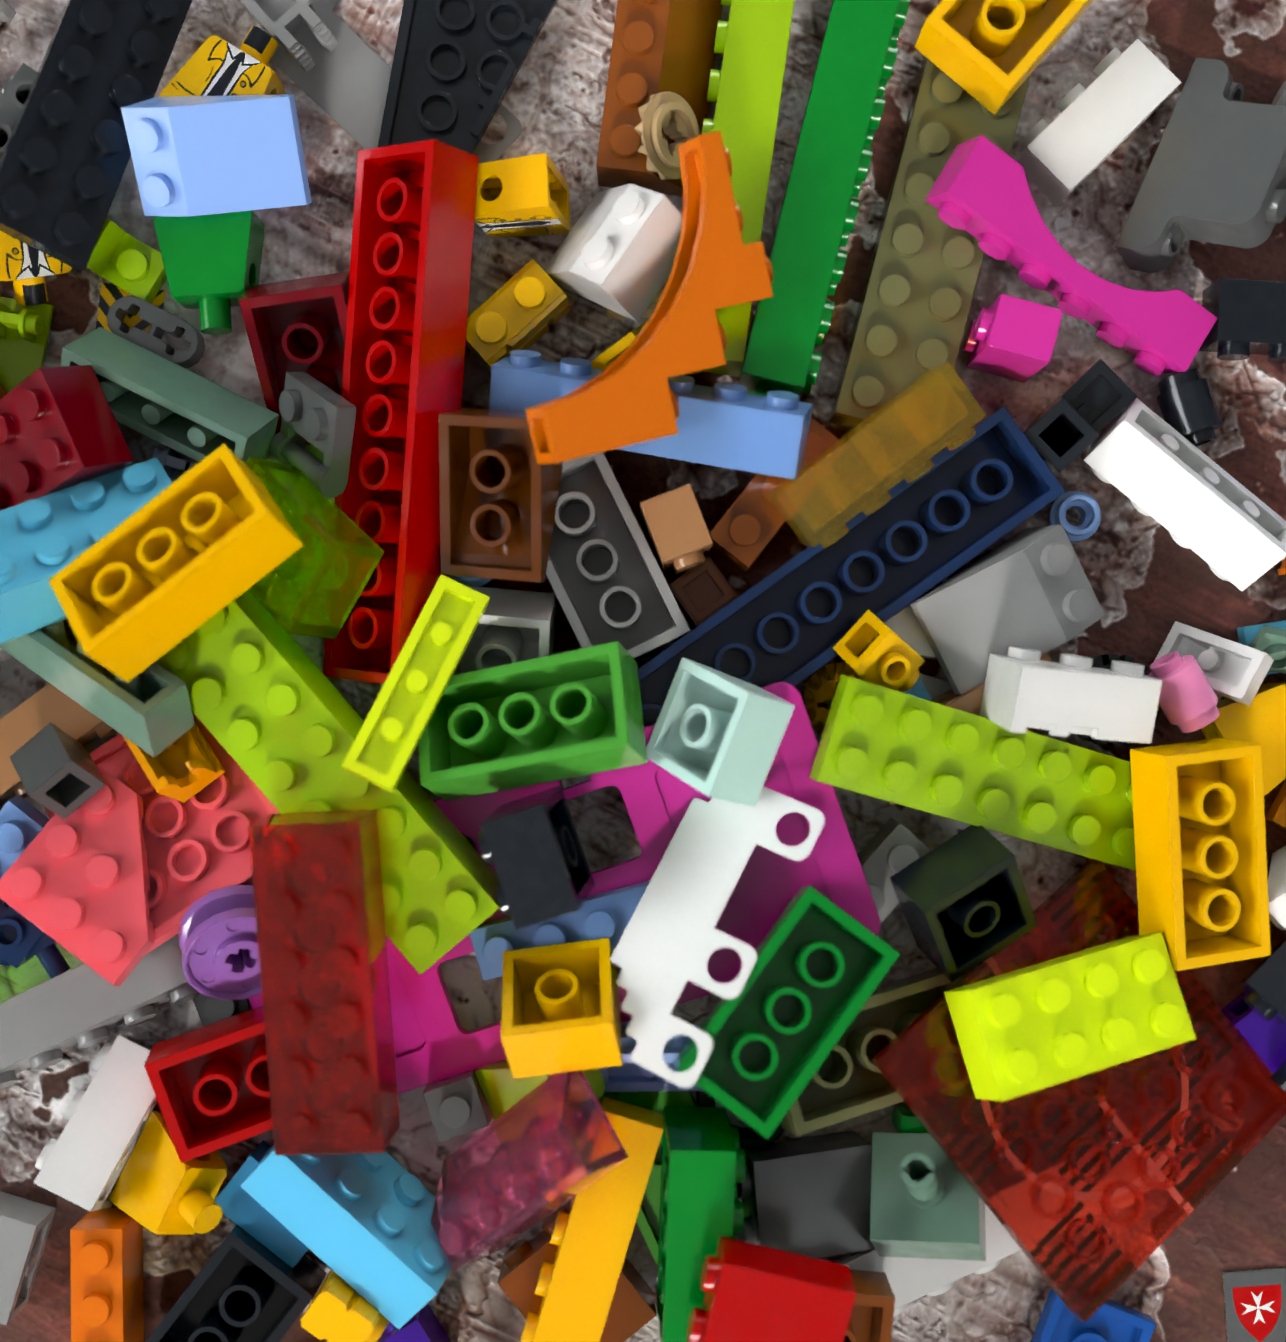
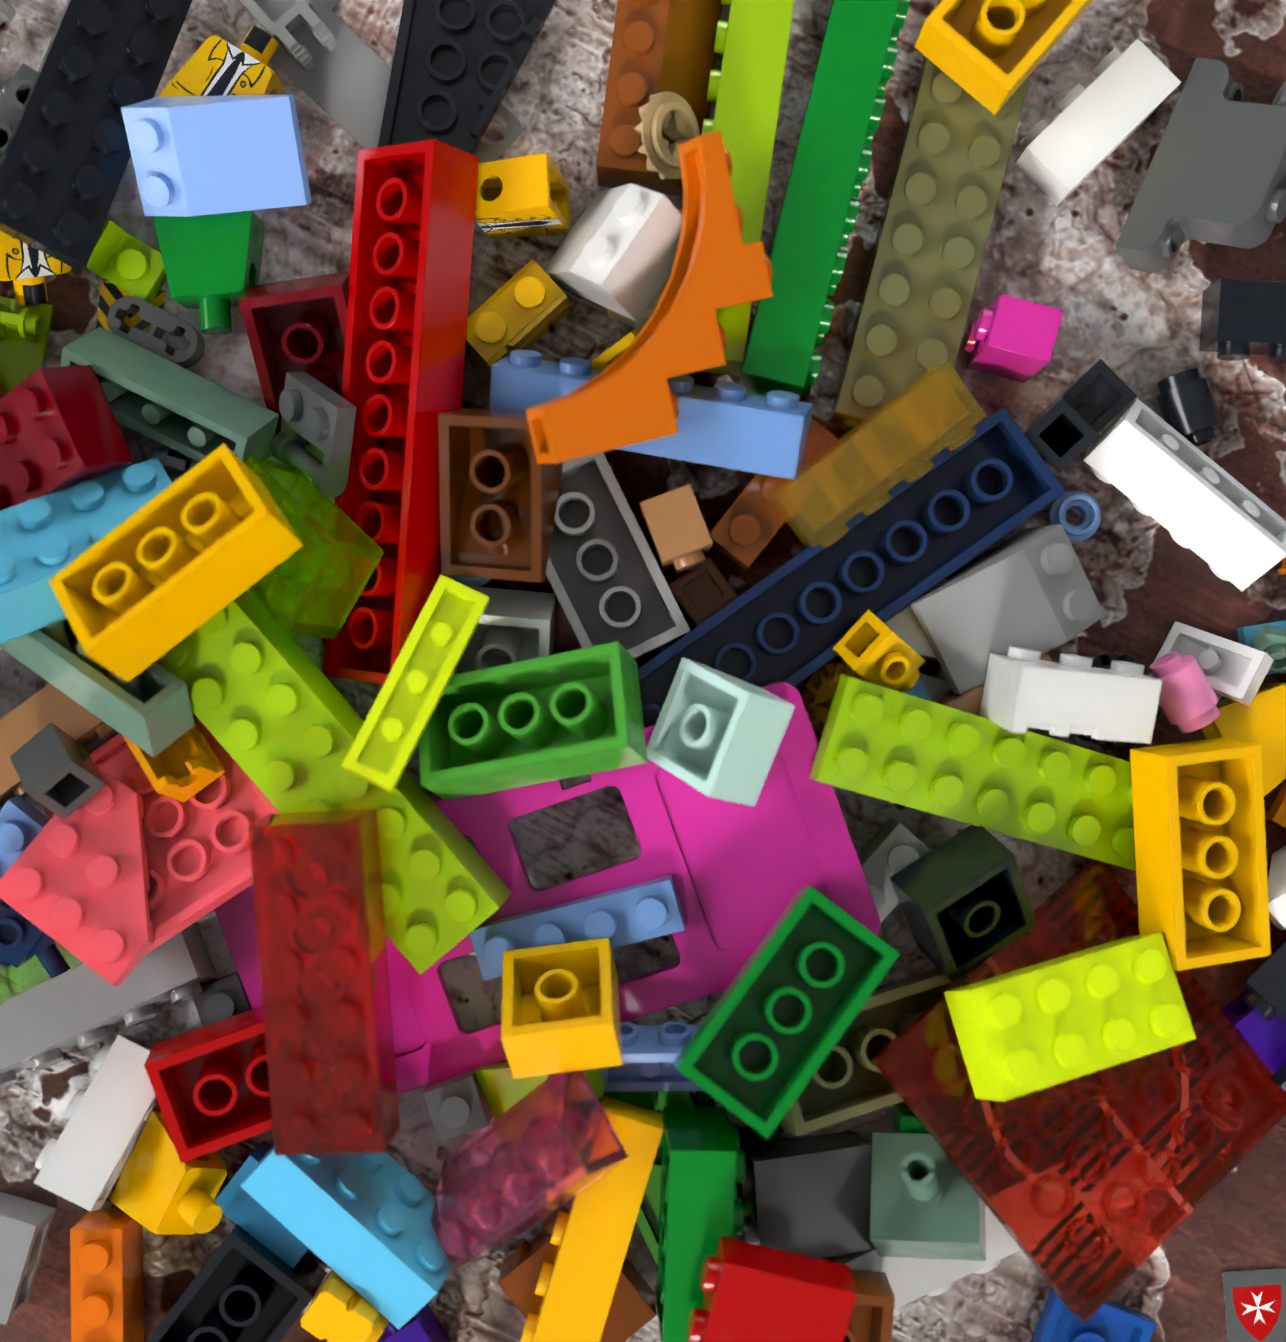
medium lavender wheel [178,885,298,1000] -> none
black brick [478,786,595,930] -> none
white piece [610,786,825,1088] -> none
dark pink arch [925,135,1218,376] -> none

